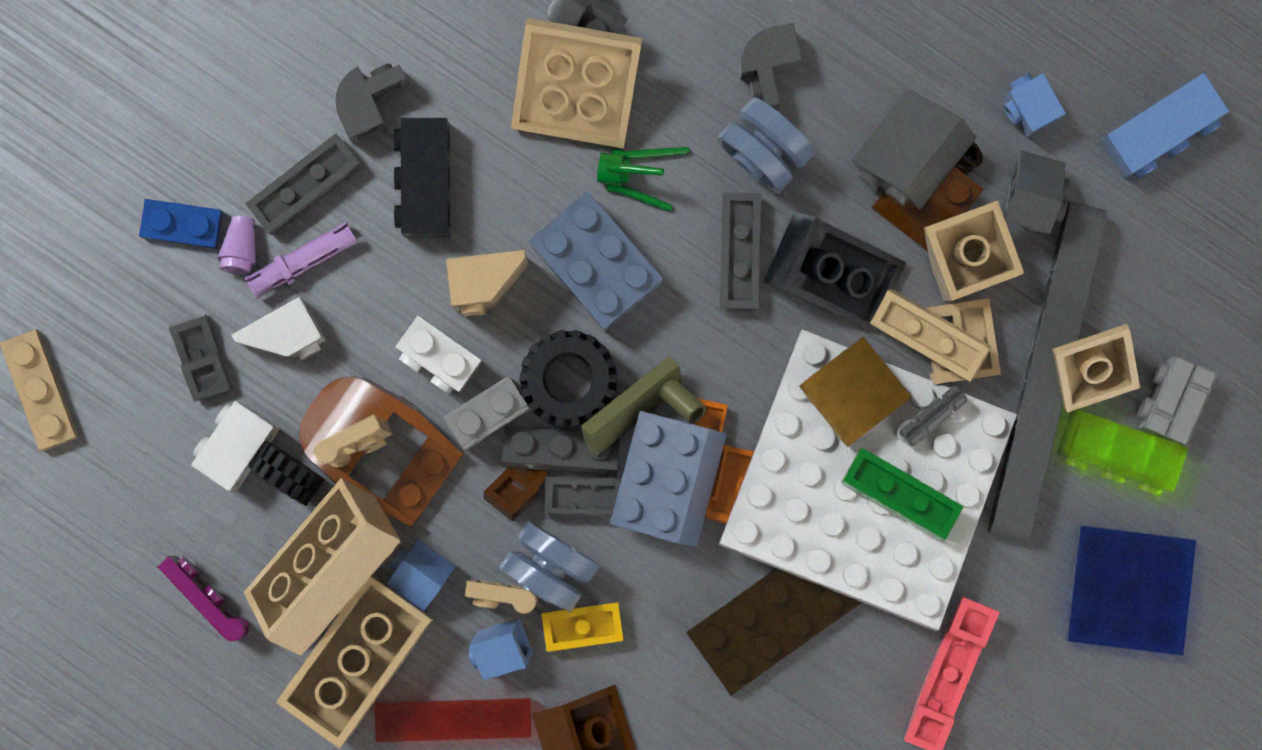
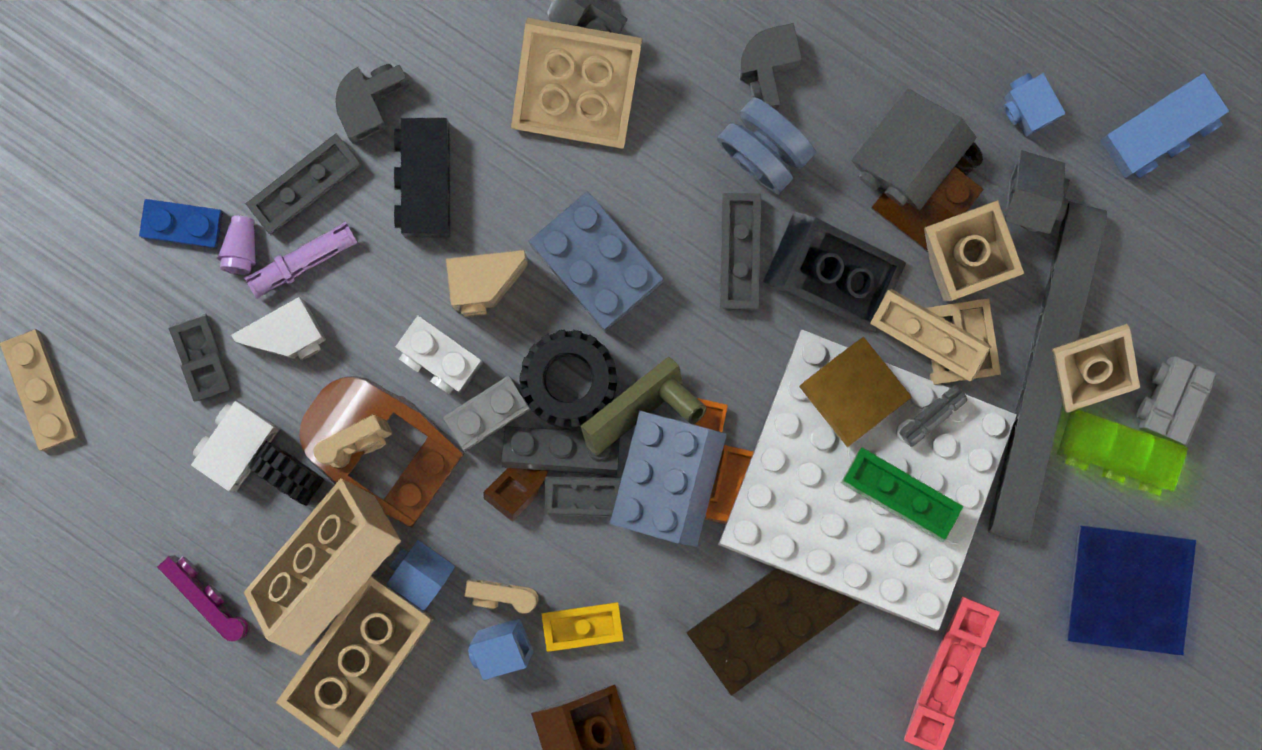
clear red plate [375,697,532,742] -> none
sand blue wheel [499,521,600,612] -> none
green plant [597,147,690,211] -> none

